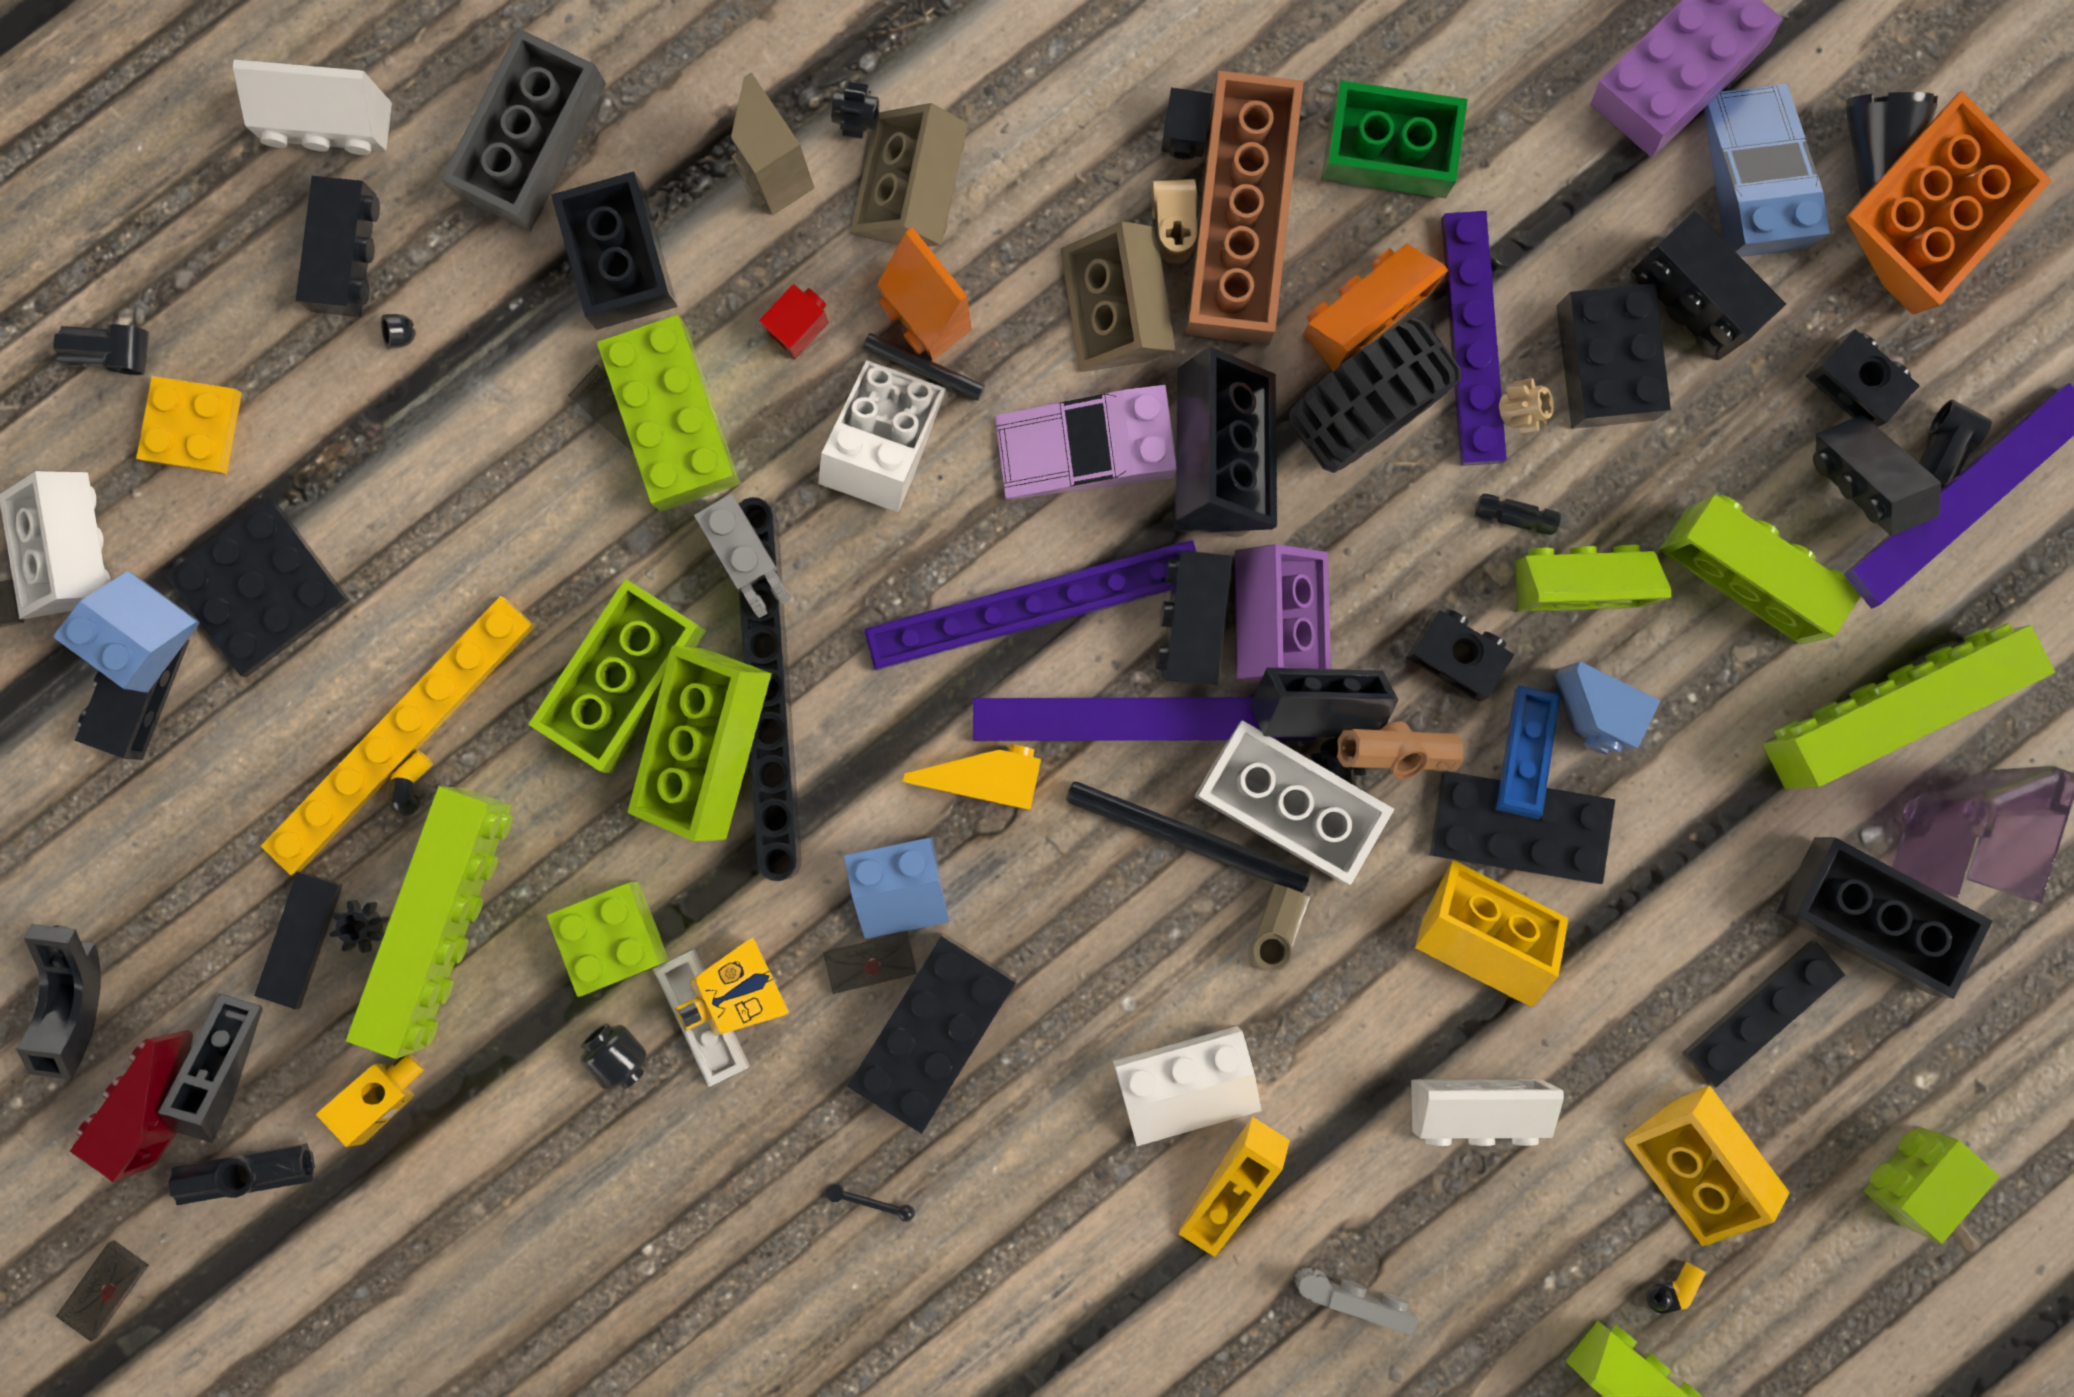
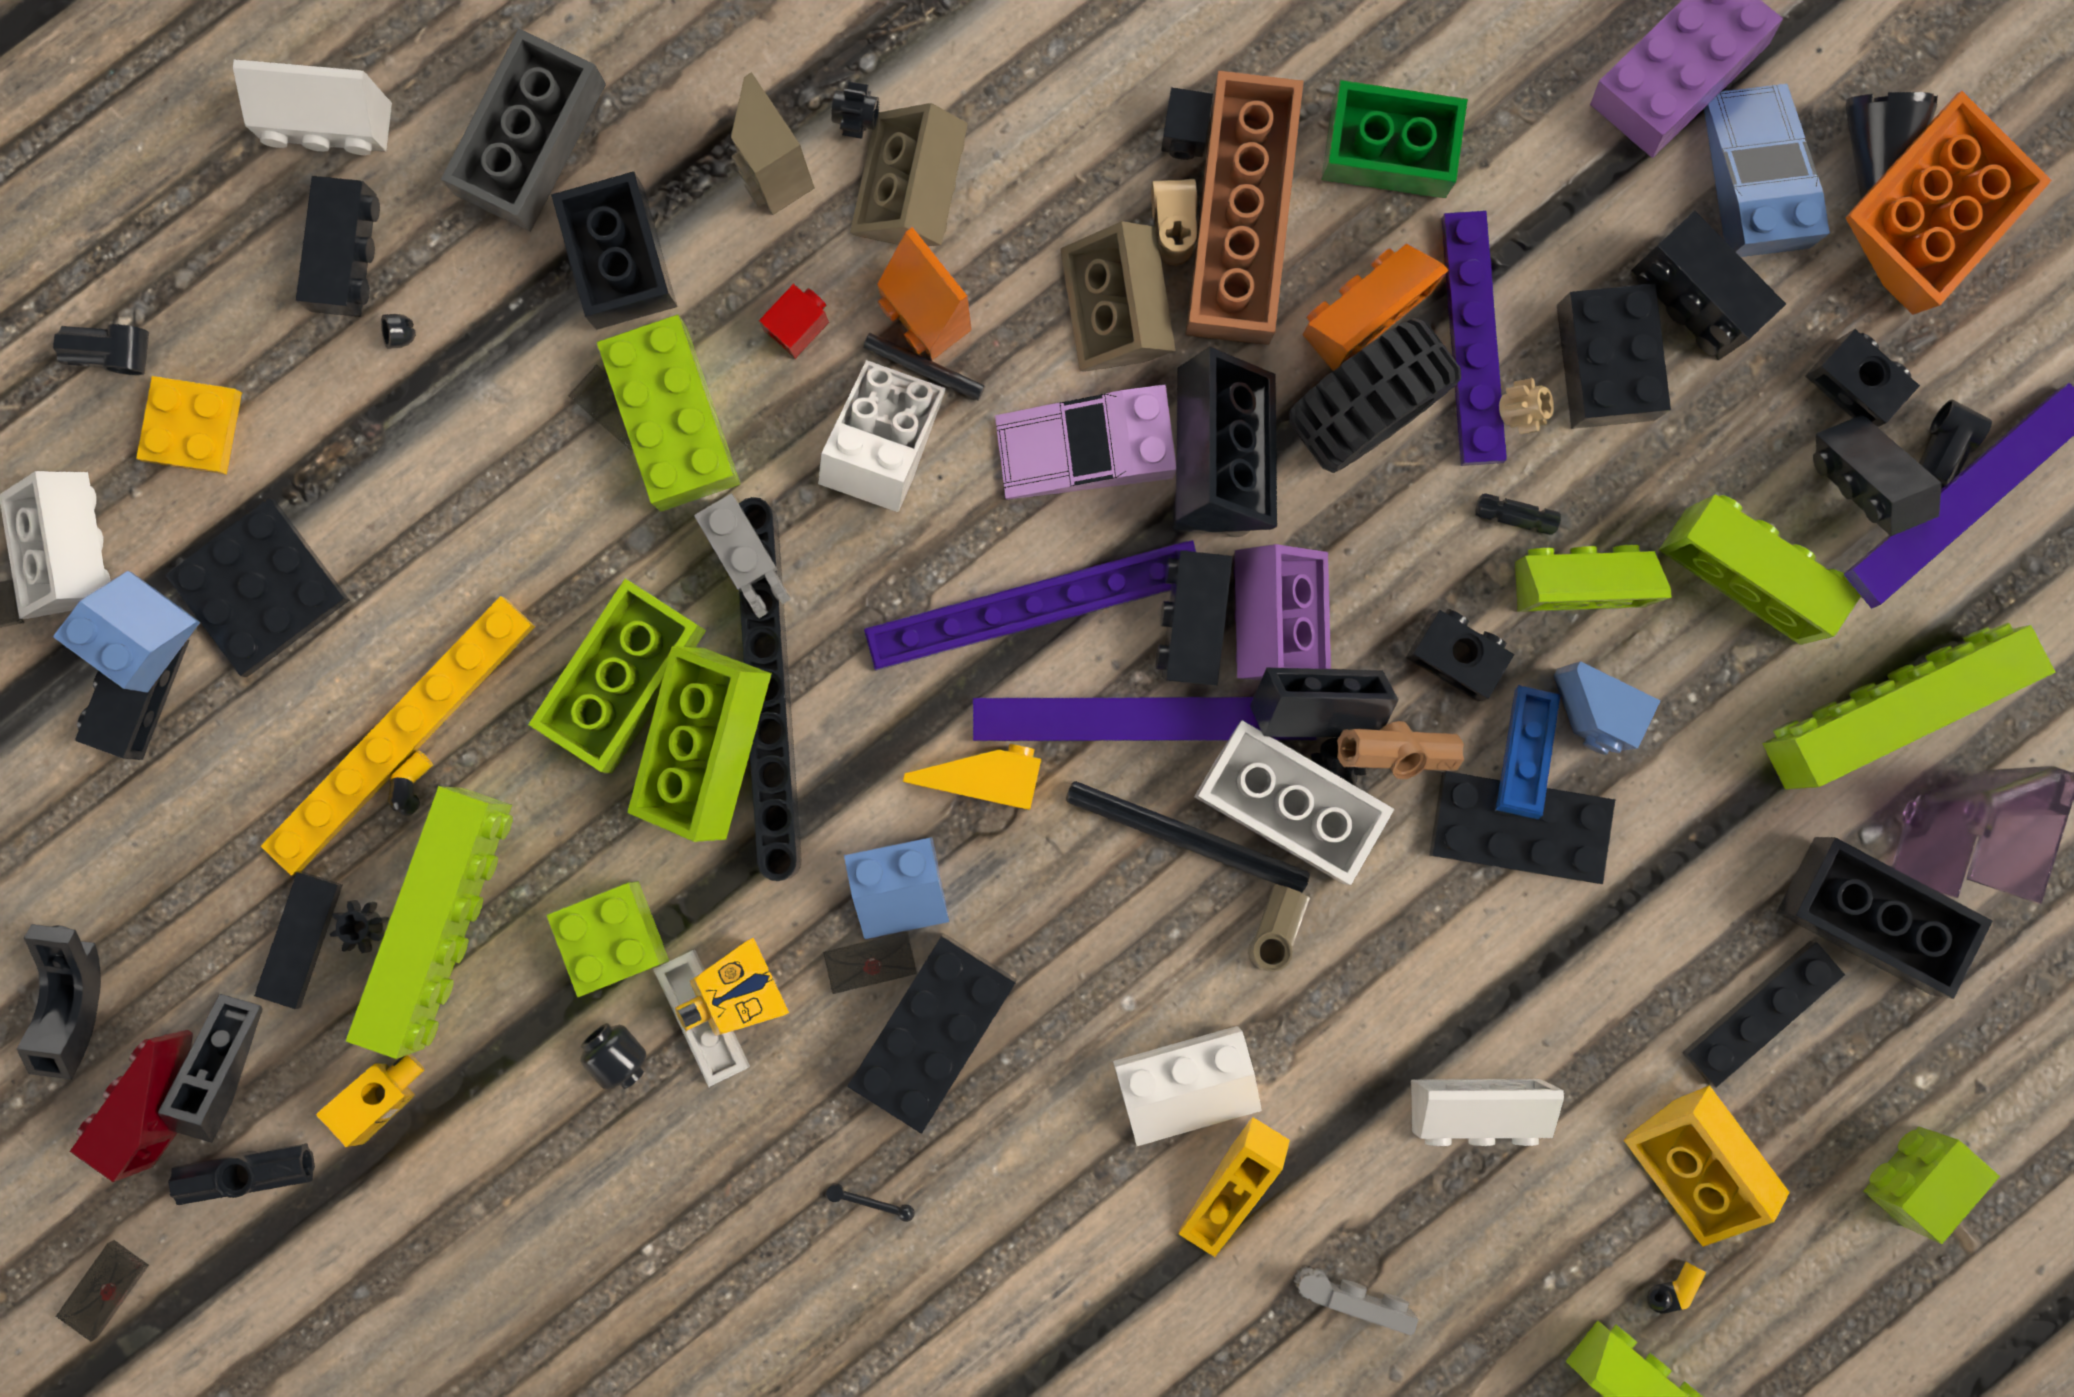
yellow slope [1415,860,1569,1007] -> none

